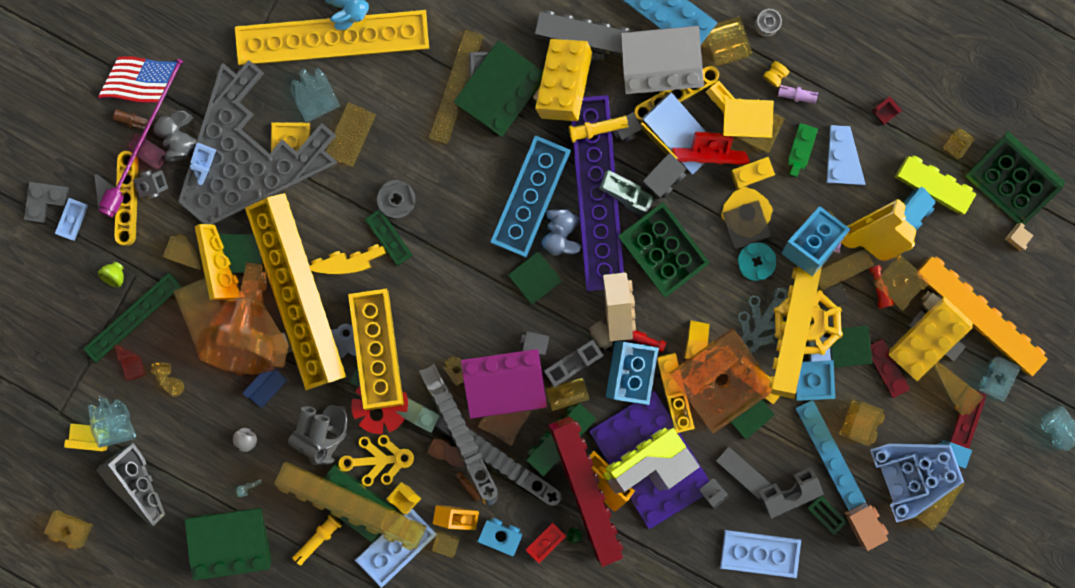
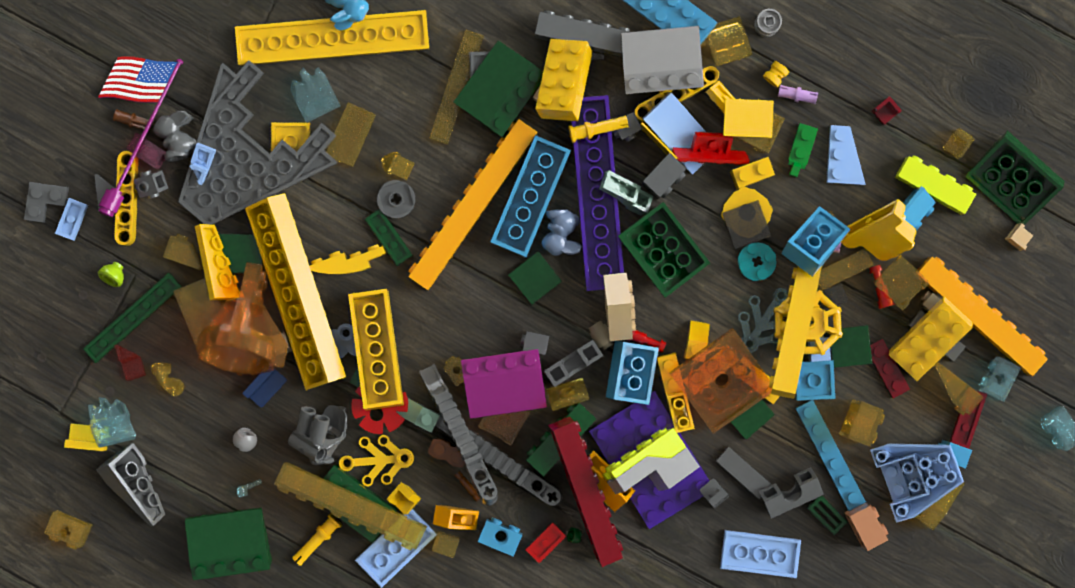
none -> clear yellow tile [382,152,415,180]
none -> light orange brick [408,119,538,290]

